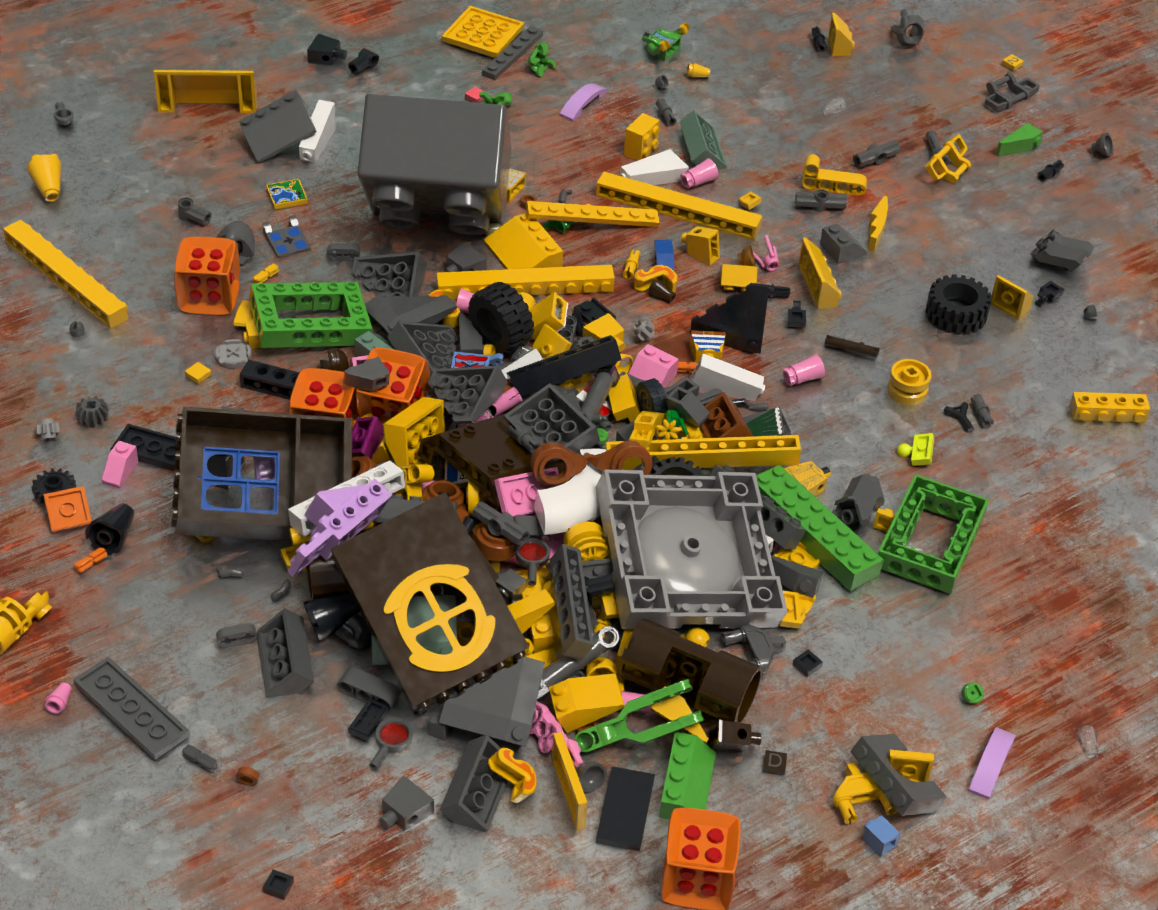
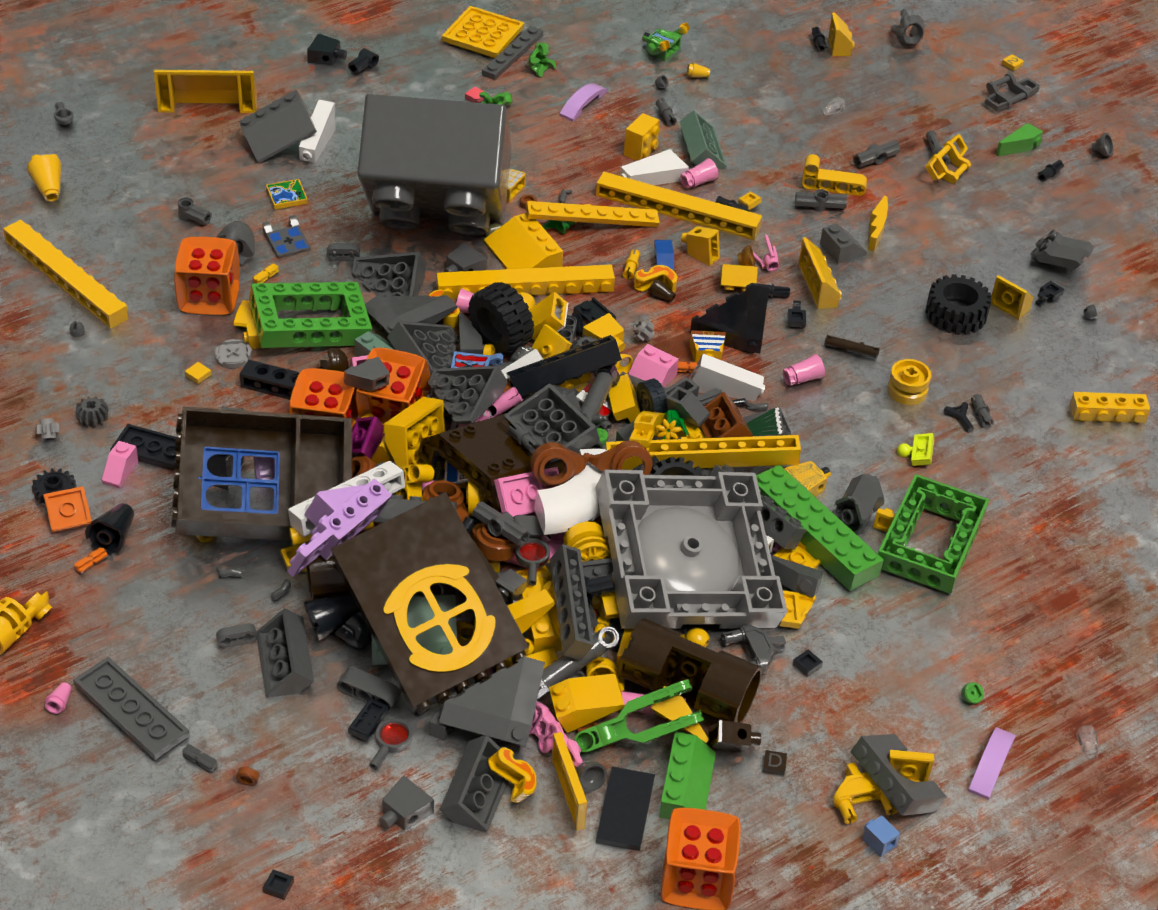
none -> black axle [716,196,748,211]

